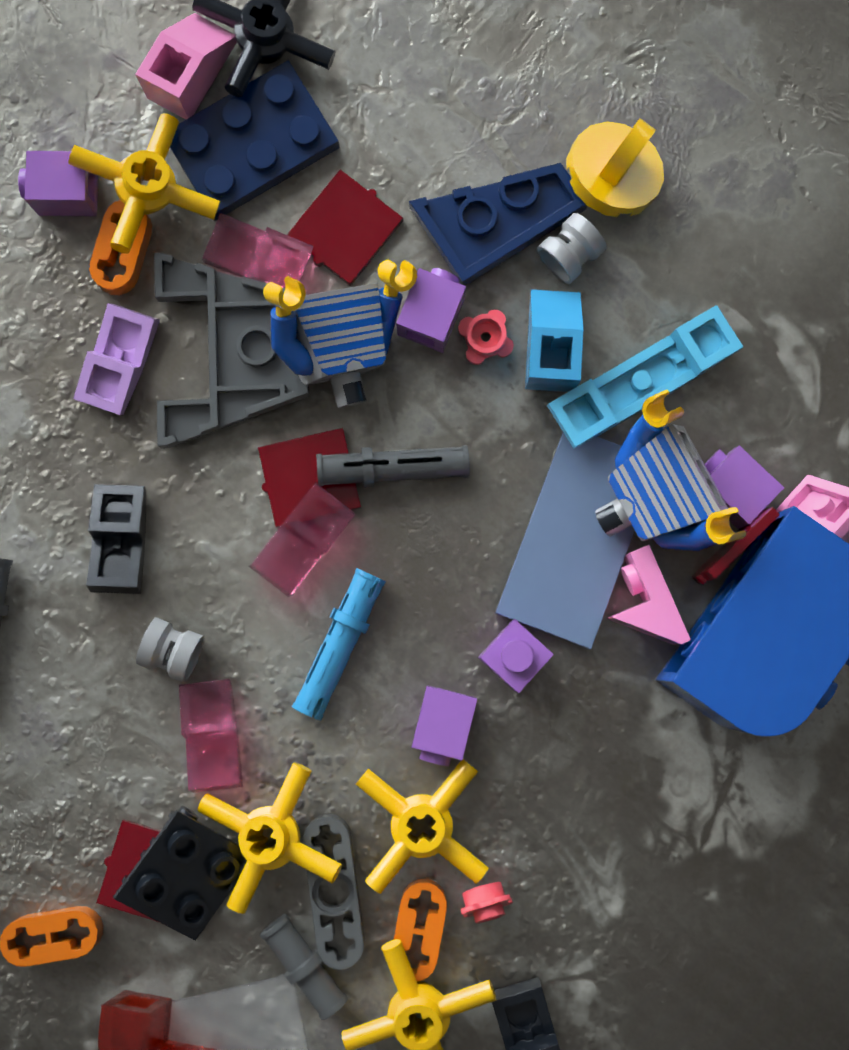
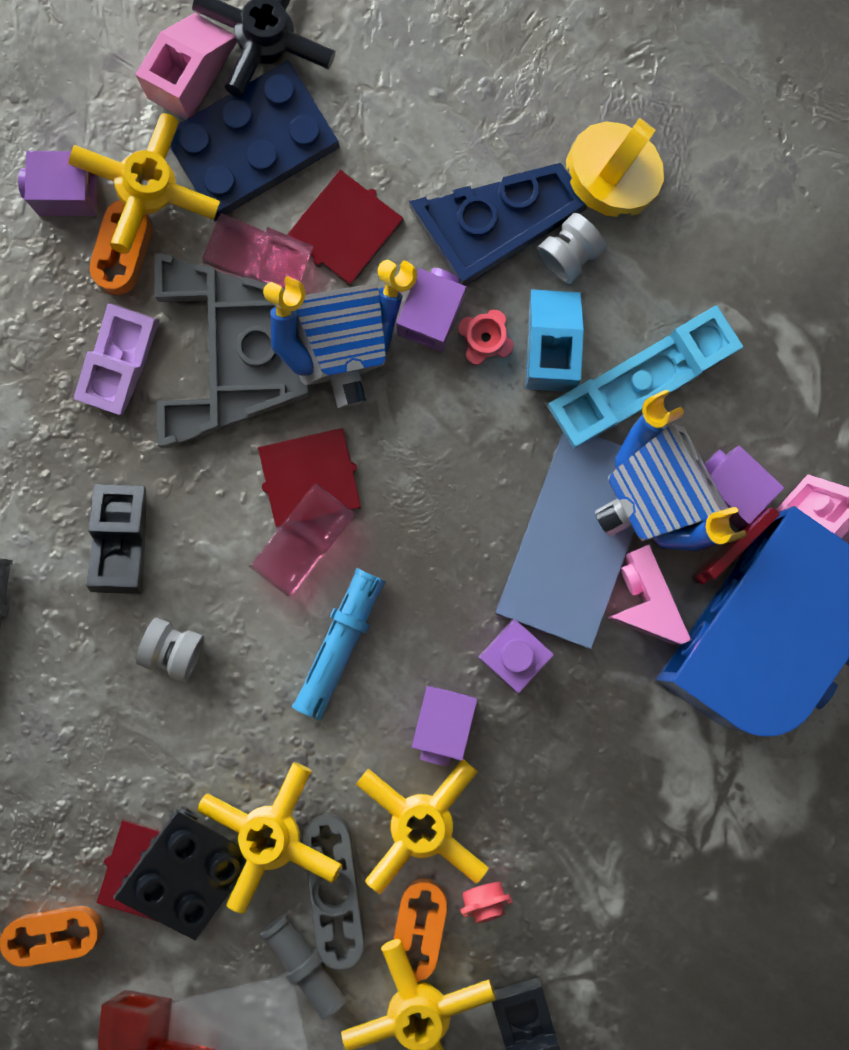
clear pink slope [179,679,243,793] -> none
dark grey pin [316,445,470,488] -> none

